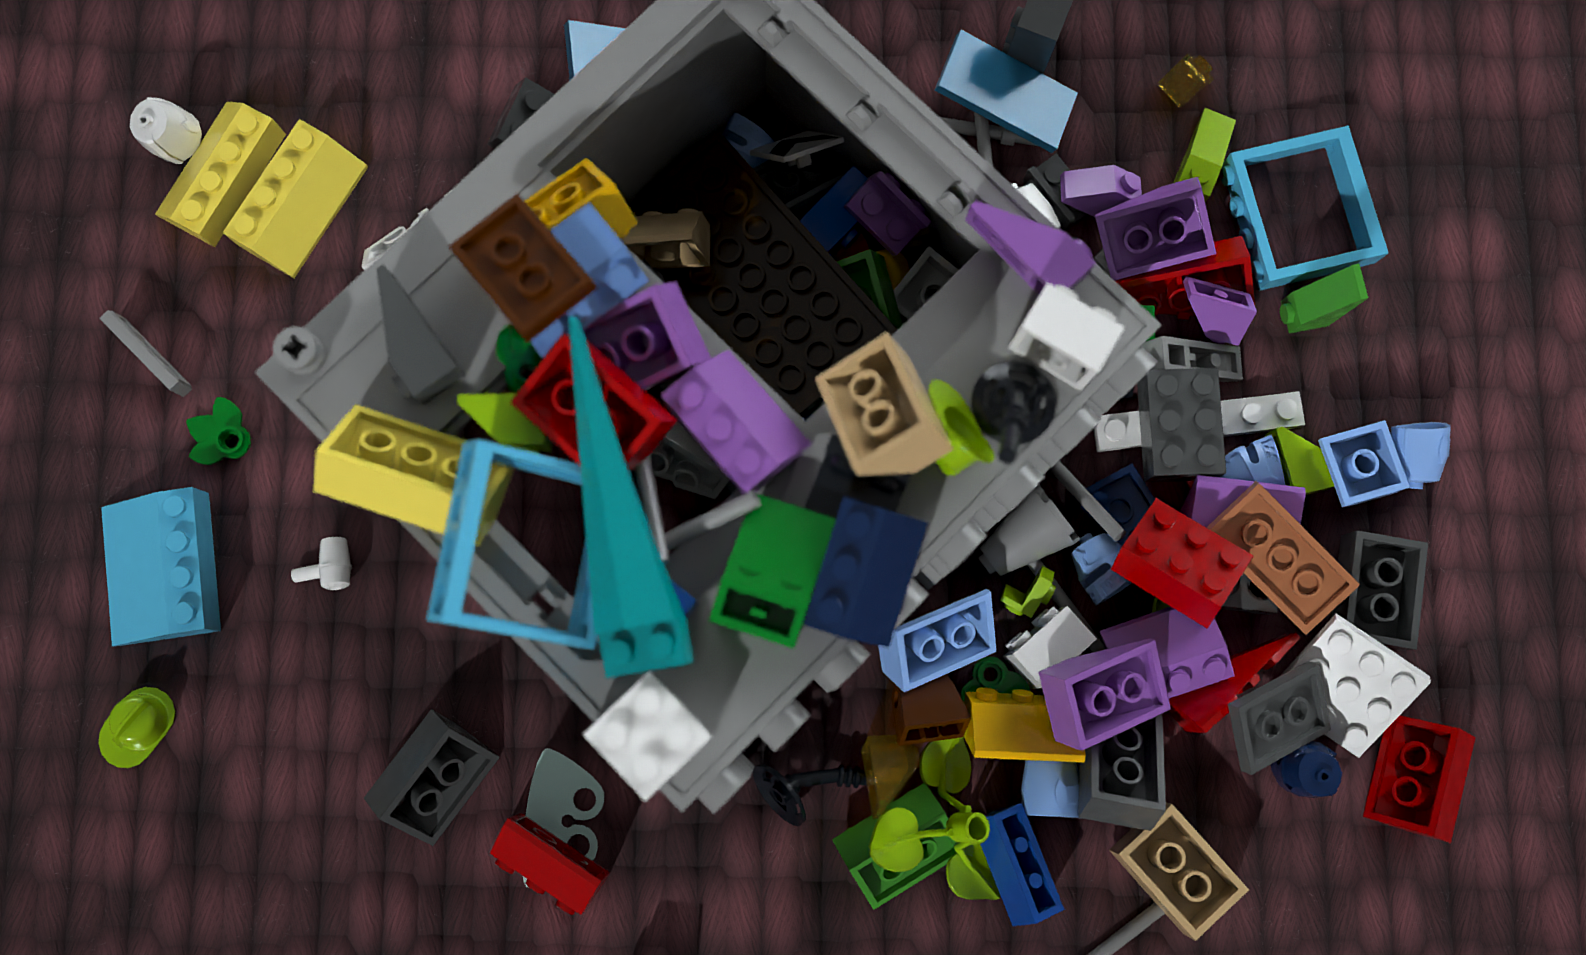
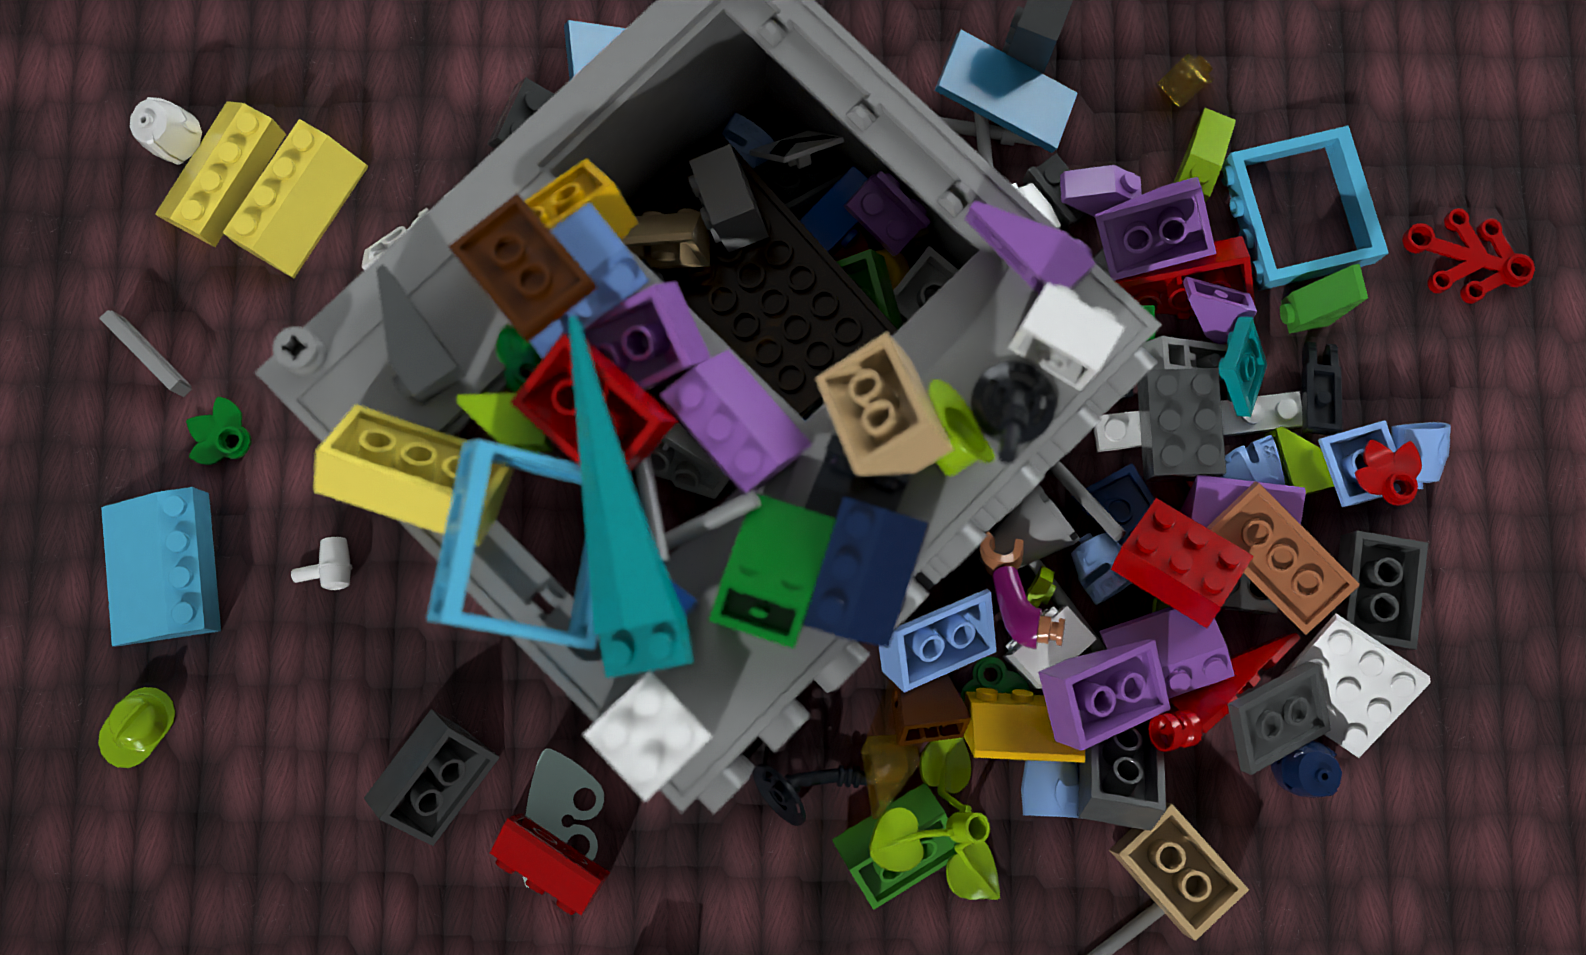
blue brick [980,803,1065,926] -> none
red slope [1363,715,1476,843] -> none
none -> light grey brick [688,144,769,253]
none -> piece [980,531,1065,649]
none -> red wheel [1149,709,1203,752]
none -> teal plate [1219,317,1268,417]
none -> black hinge [1302,341,1343,436]
none -> red plate [1355,439,1422,506]
none -> red plant [1402,208,1535,304]

